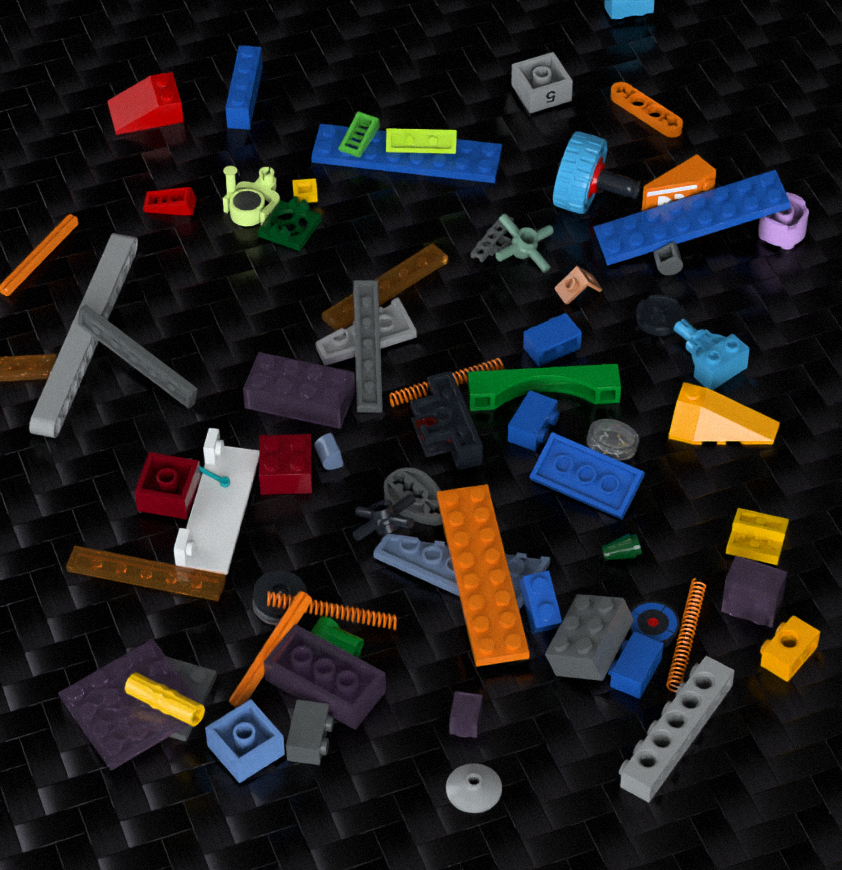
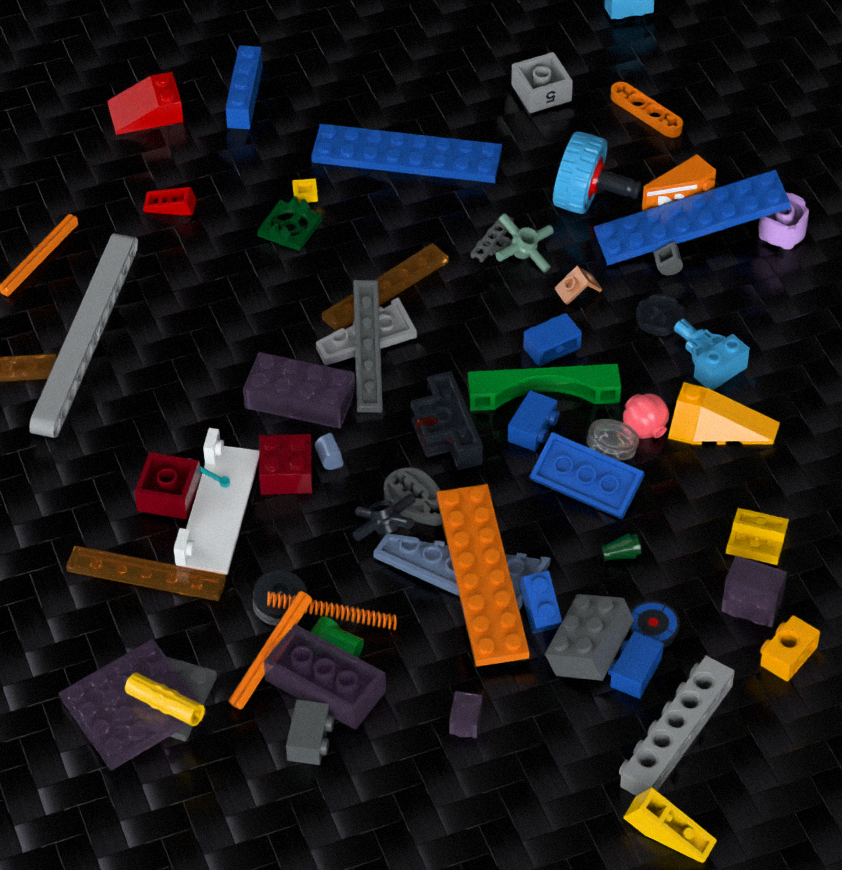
dark grey tile [78,304,198,409] -> none
medium blue brick [205,699,285,783] -> none
yellowish green piece [223,166,280,226] -> none
bright green slope [338,111,380,158] -> none
lime plate [386,129,457,154] -> none
orange piece [390,358,504,407] -> none
light grey dish [446,763,502,813] -> none
orange piece [666,578,706,692] -> none
none -> coral plant [623,394,669,439]
none -> yellow slope [623,787,717,863]

